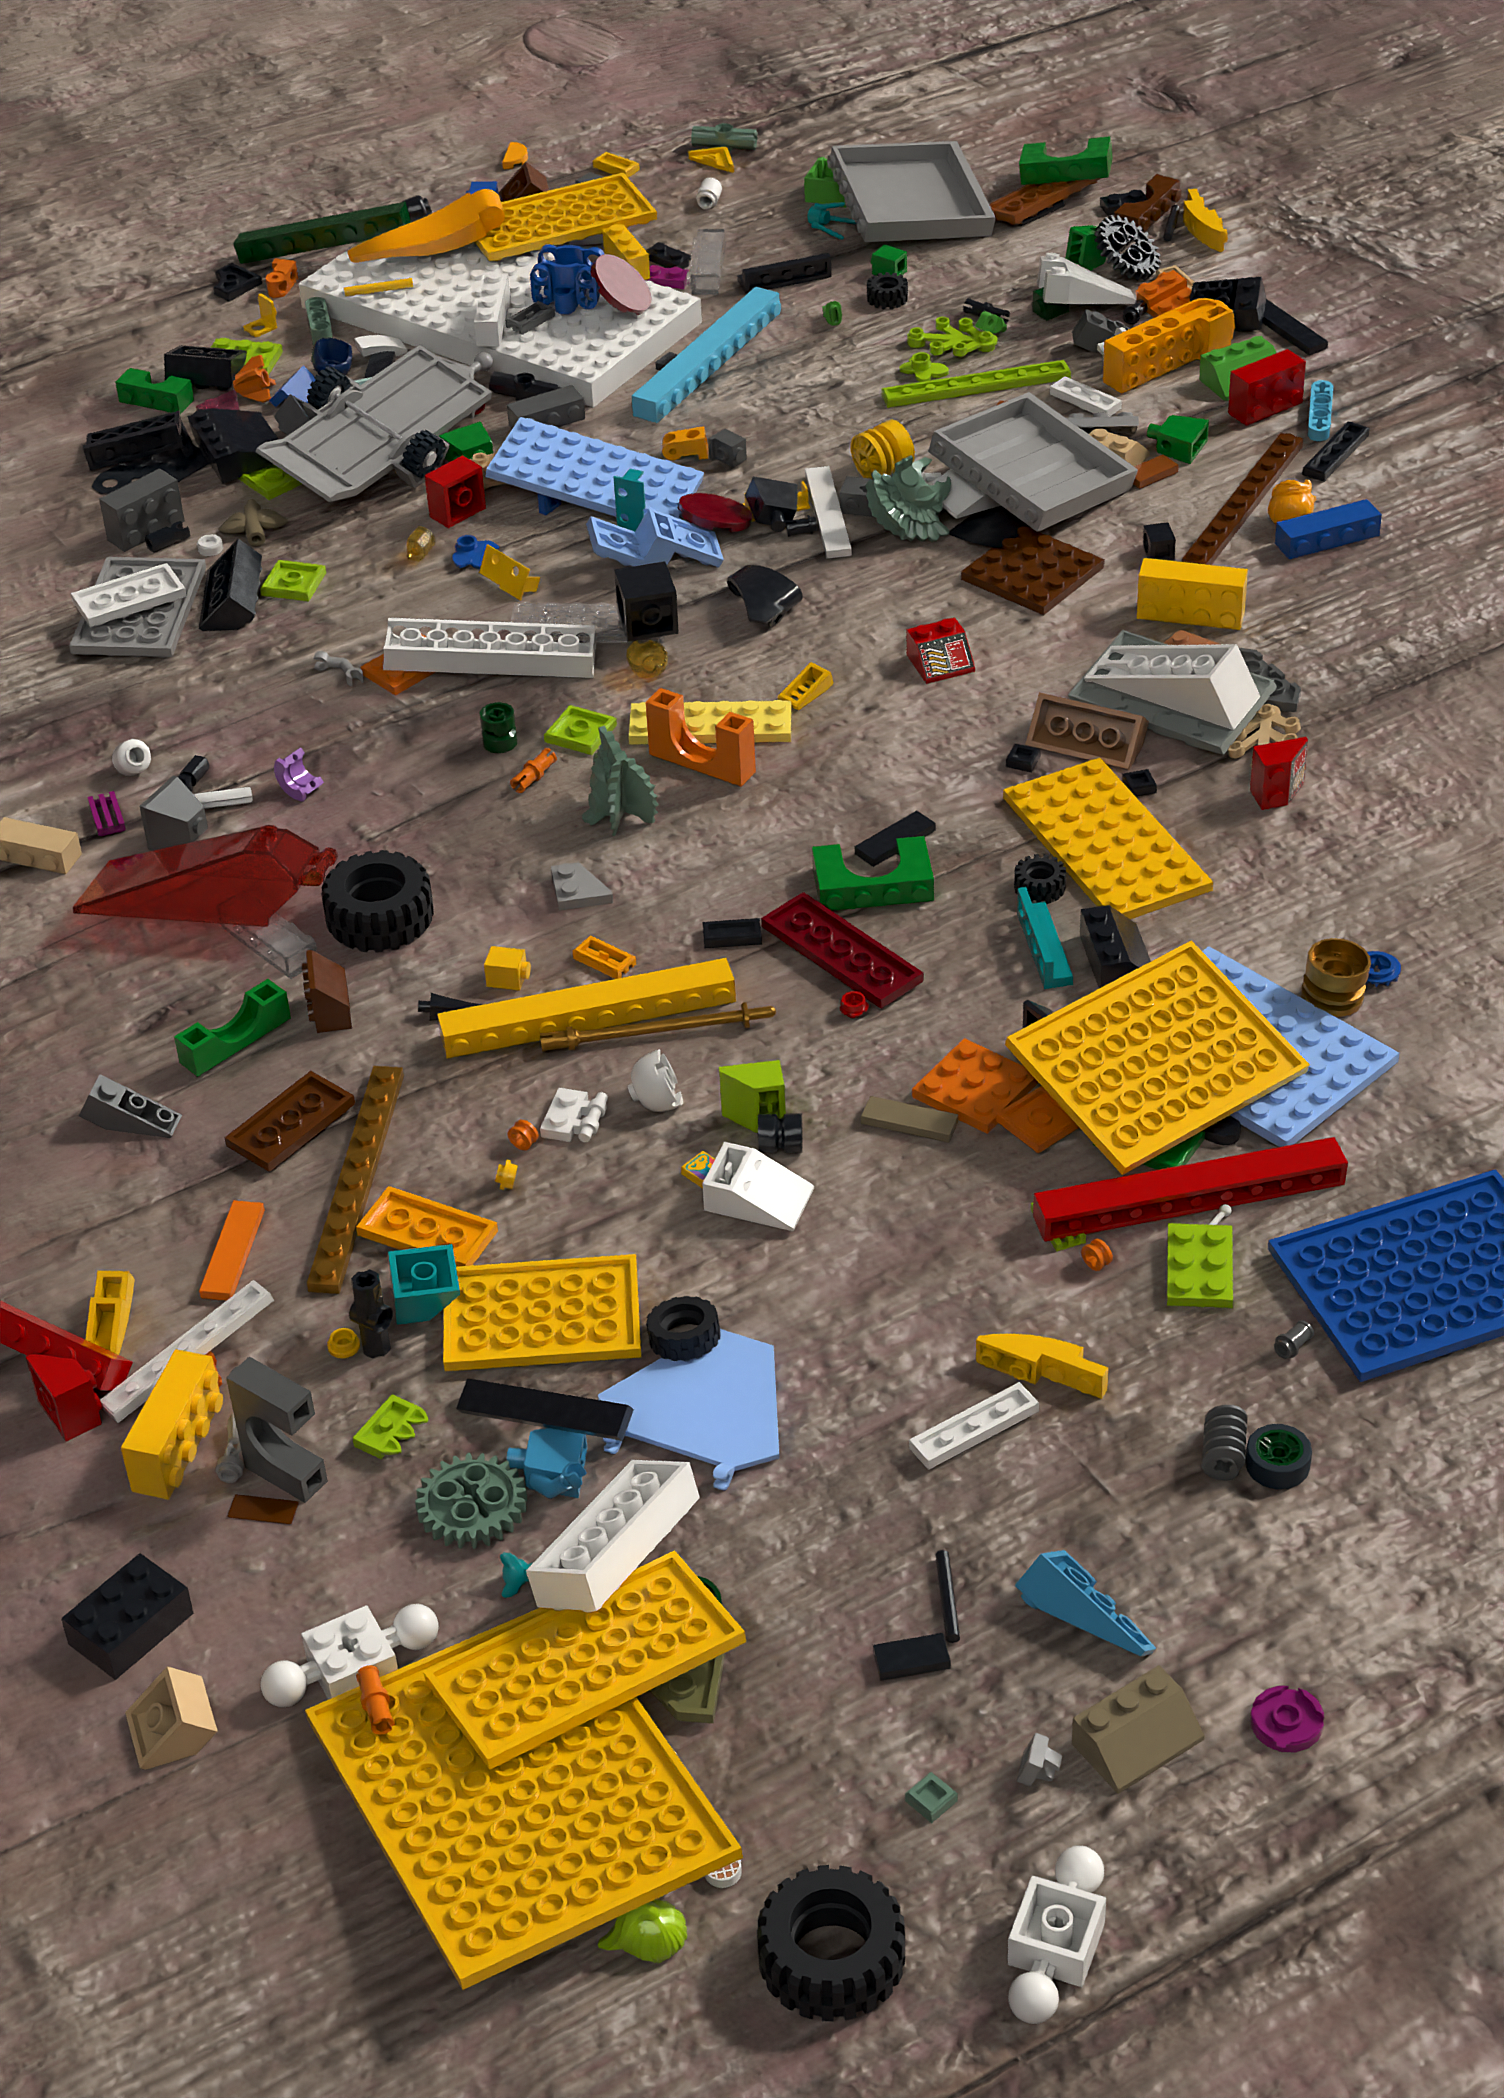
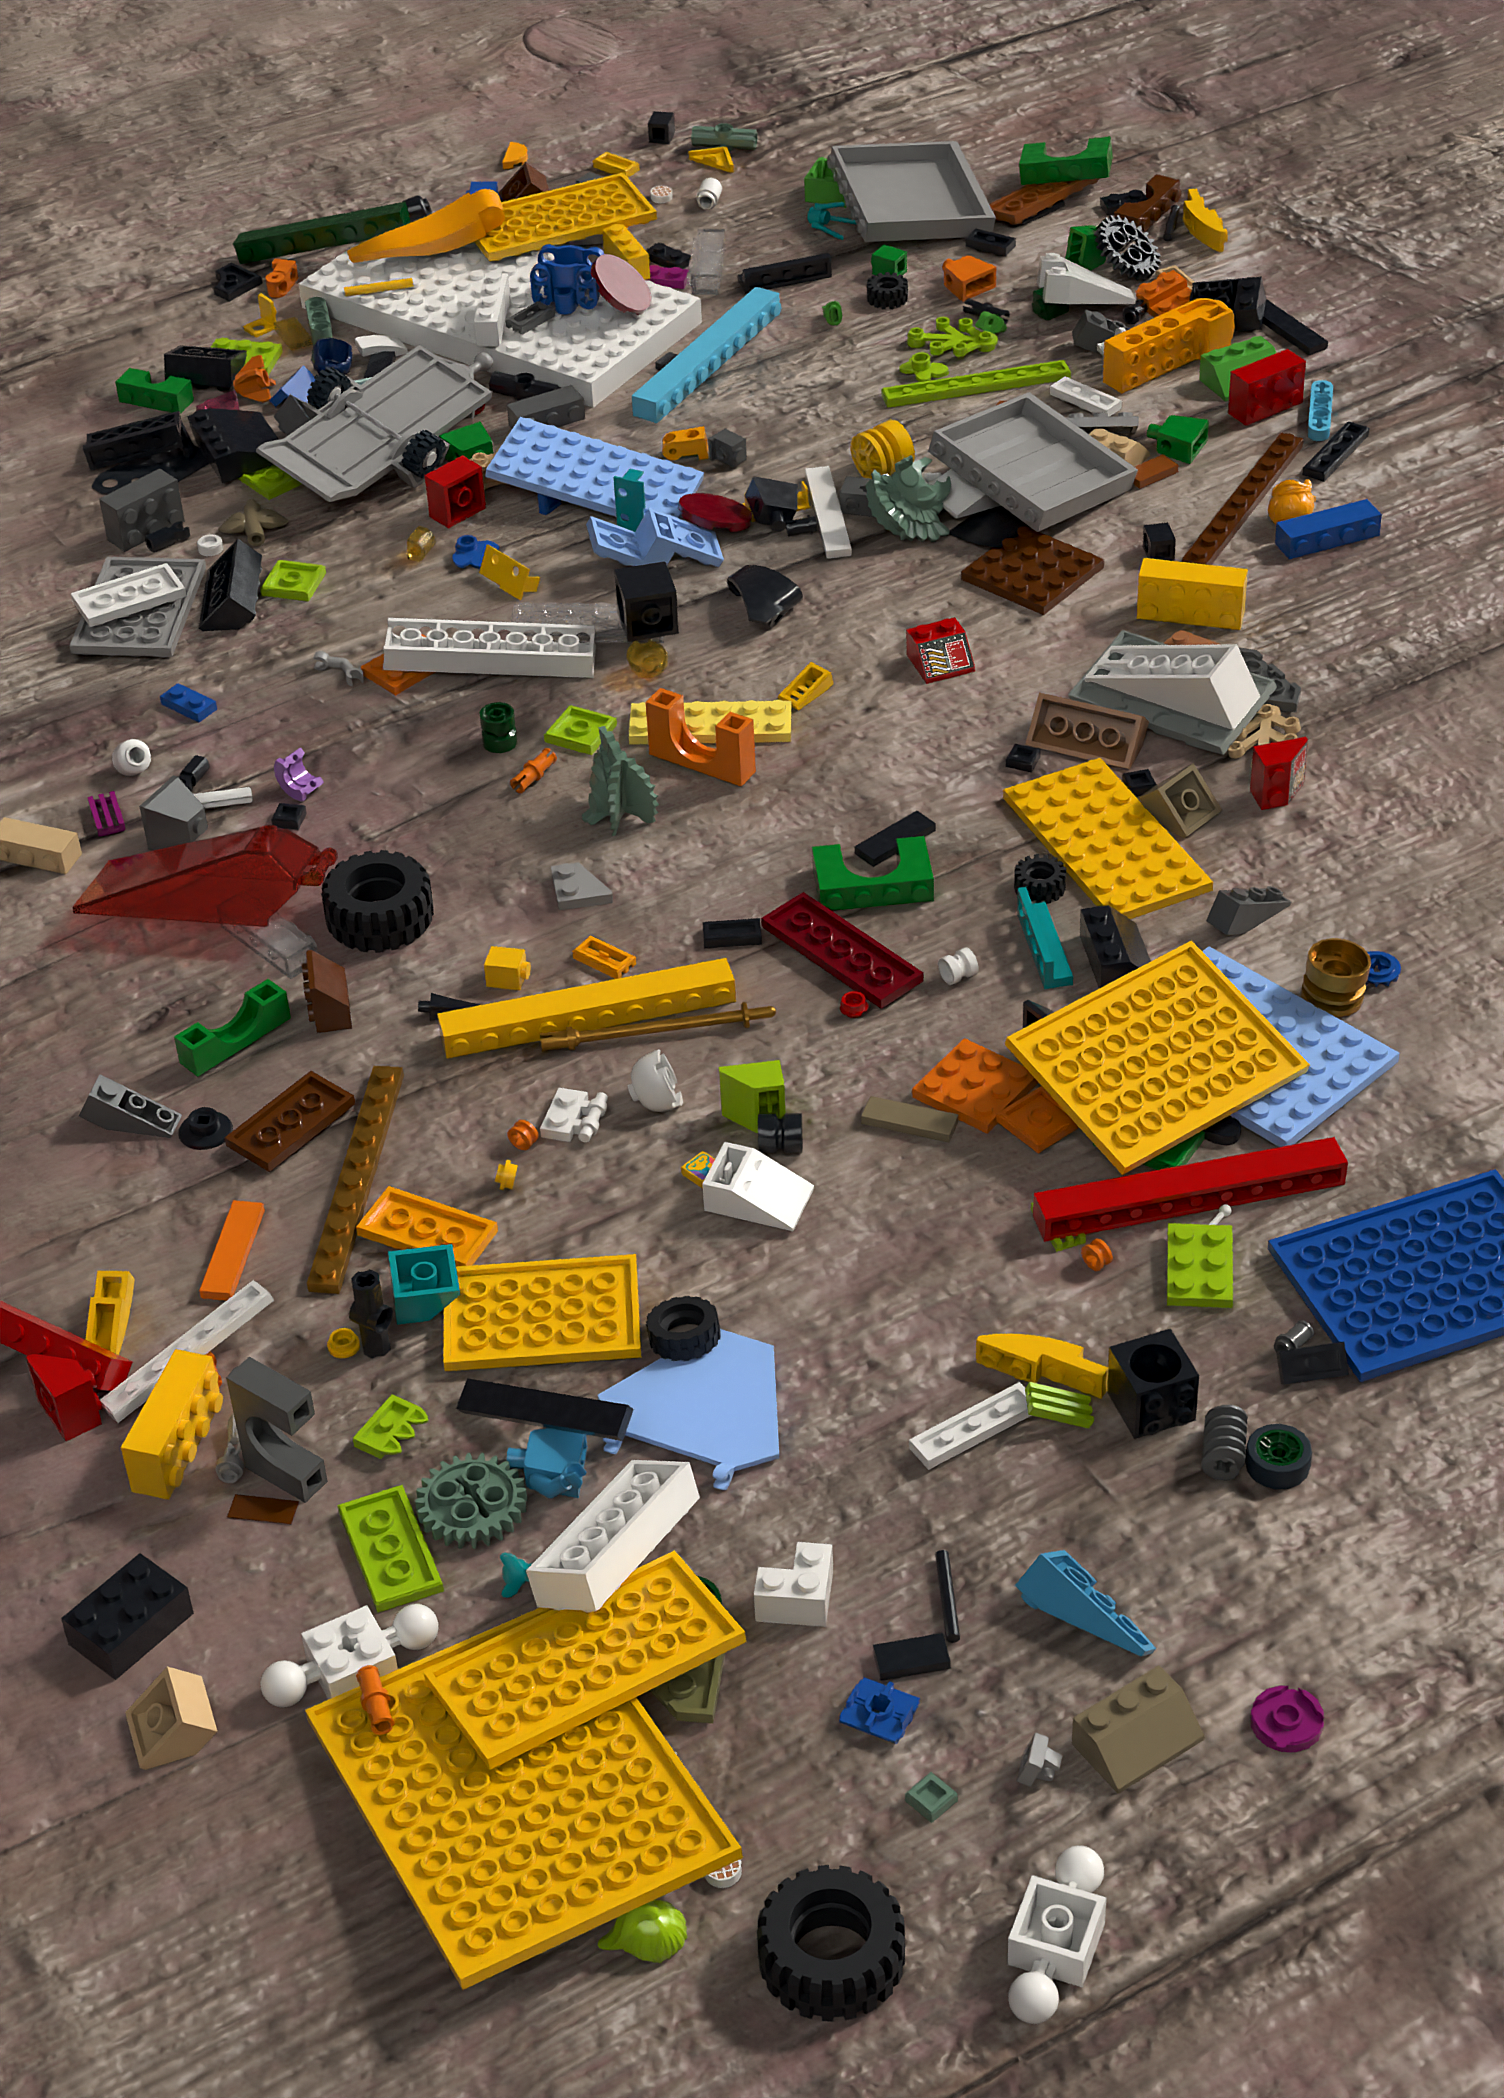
none -> blue plate [160,683,217,722]
none -> black piece [178,1107,233,1150]
none -> black tile [271,803,307,830]
none -> clear yellow plate [274,317,313,351]
none -> lime tile [337,1485,444,1613]
none -> black brick [648,111,675,144]
none -> white tile [651,186,672,203]
none -> white brick [754,1542,833,1627]
none -> blue piece [839,1677,920,1744]
none -> white wheel [938,947,979,985]
none -> orange torso [942,256,996,302]
none -> black plate [966,229,1016,256]
none -> lime tile [1025,1382,1094,1429]
none -> black brick [1107,1329,1199,1439]
none -> dark tan slope [1139,763,1222,838]
none -> dark grey slope [1206,886,1291,935]
none -> black plate [1276,1342,1349,1385]

